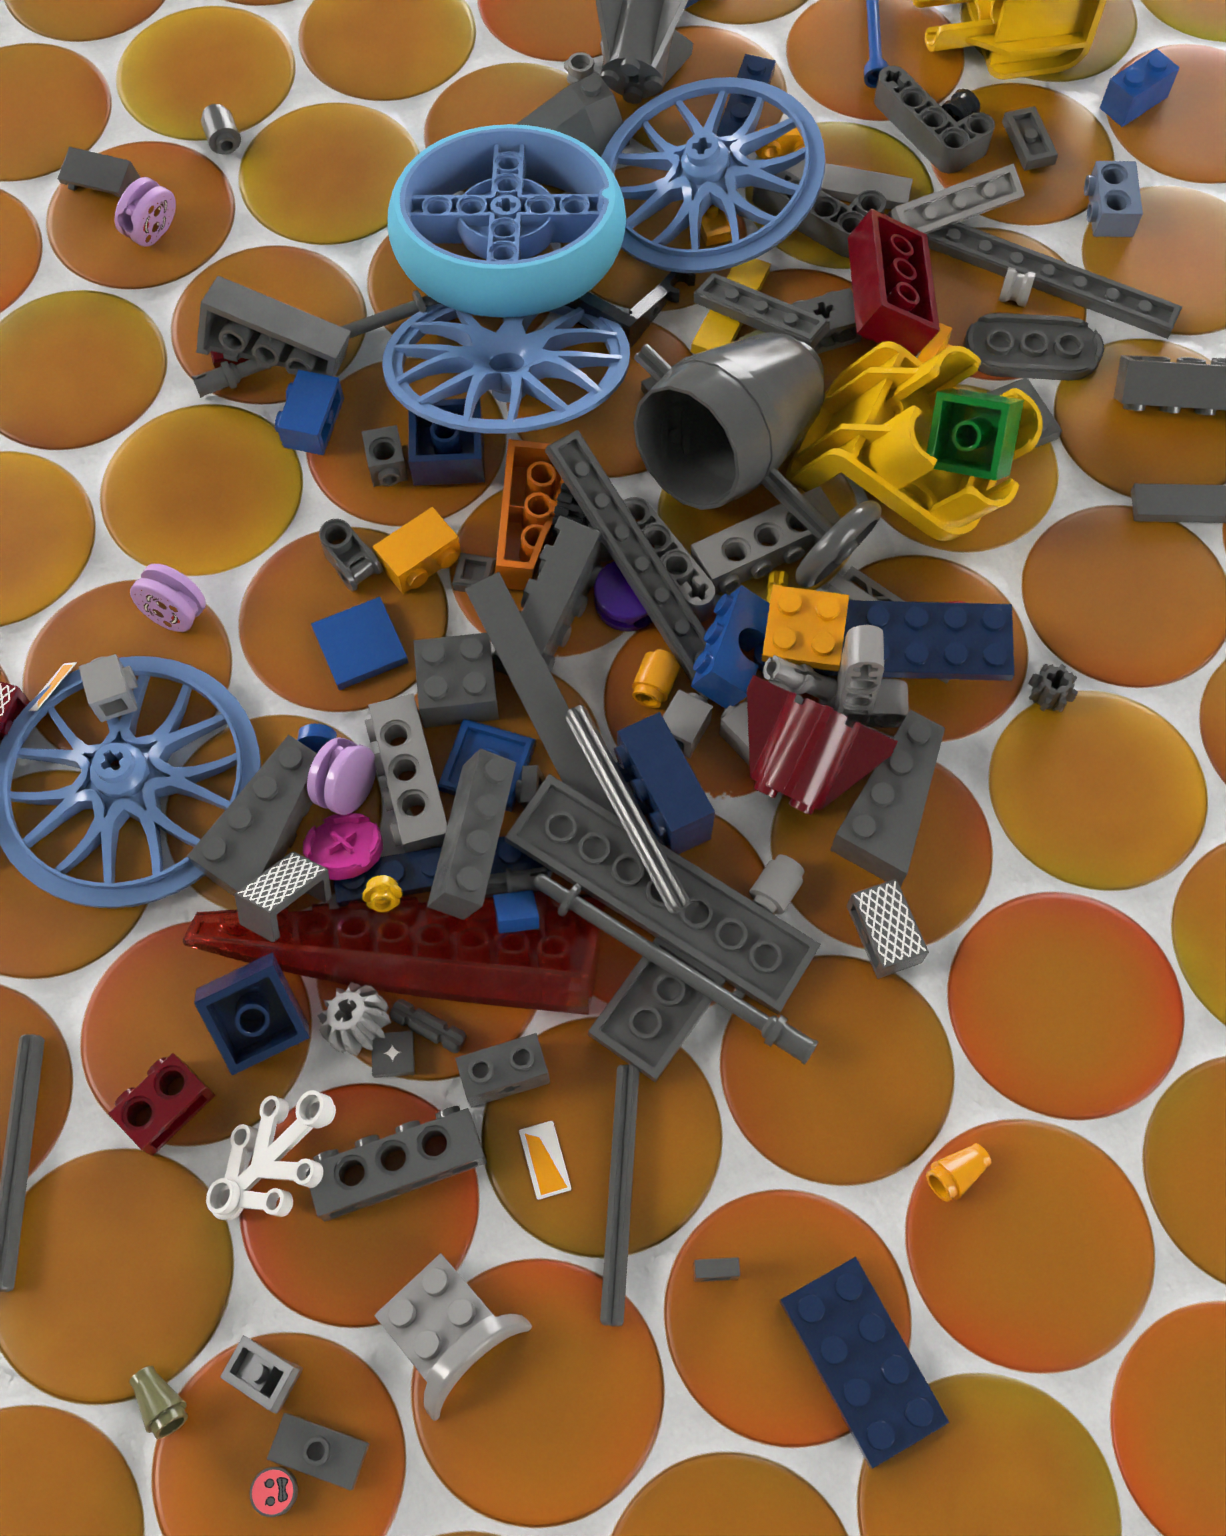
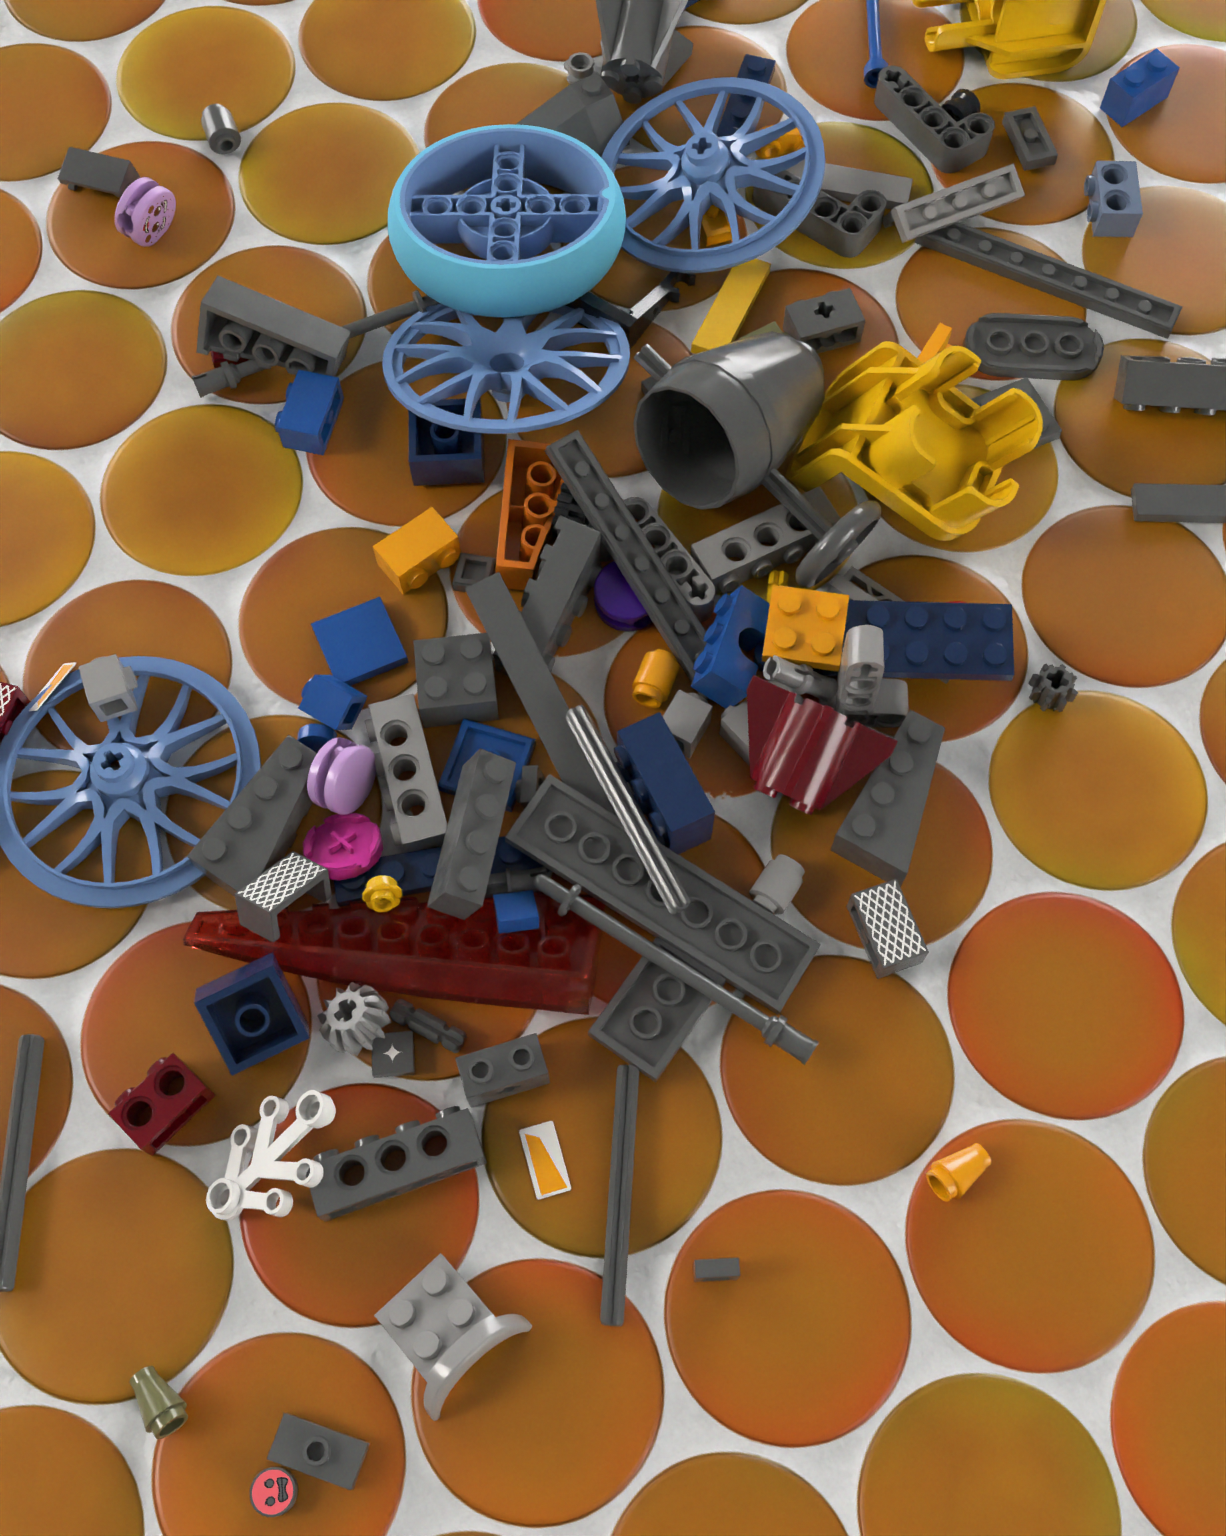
lavender head [130,564,206,632] -> none
slope [220,1335,303,1414] -> none
dark grey piece [319,519,383,592] -> none
dark grey brick [362,425,408,487] -> none
dark grey tile [694,273,830,349] -> none
dark blue plate [779,1257,950,1469] -> none
dark red brick [847,208,940,357] -> none
green brick [927,388,1024,481] -> none
light grey wheel [998,267,1036,307] -> none
none -> blue brick [298,675,368,730]

